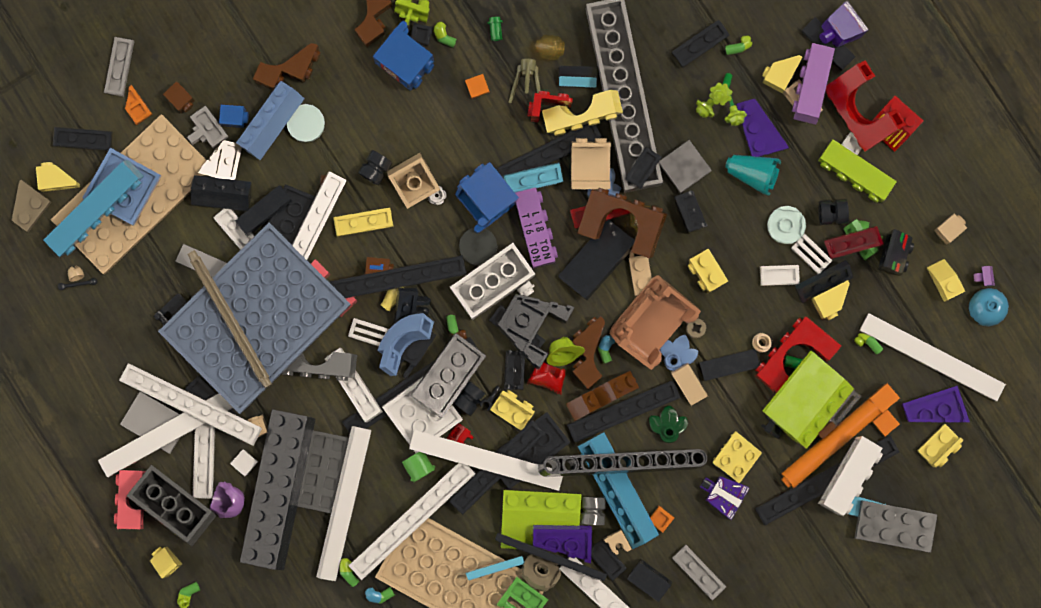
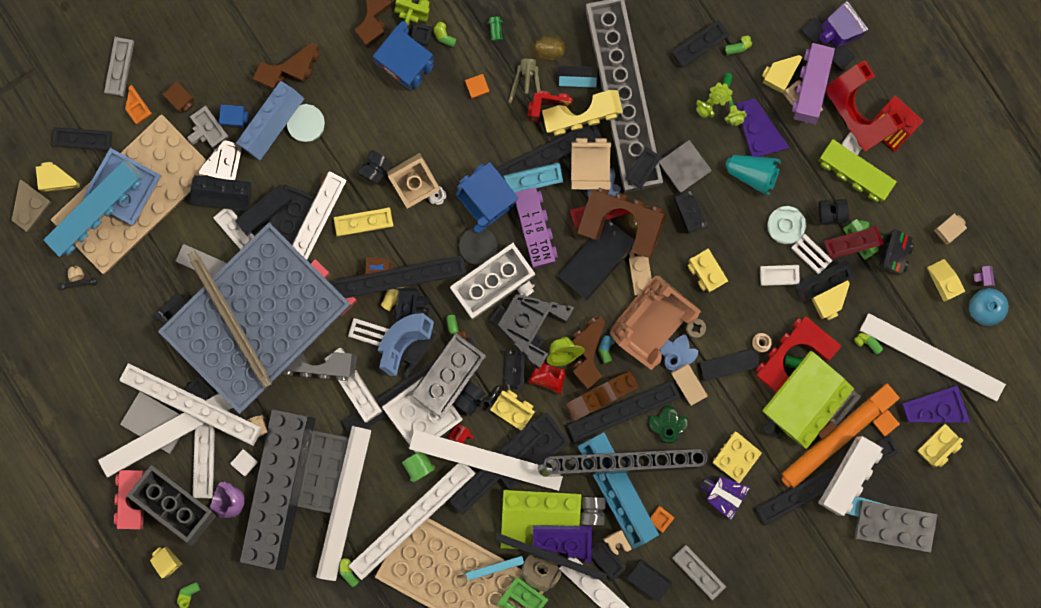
arm [365,587,395,604] -> none

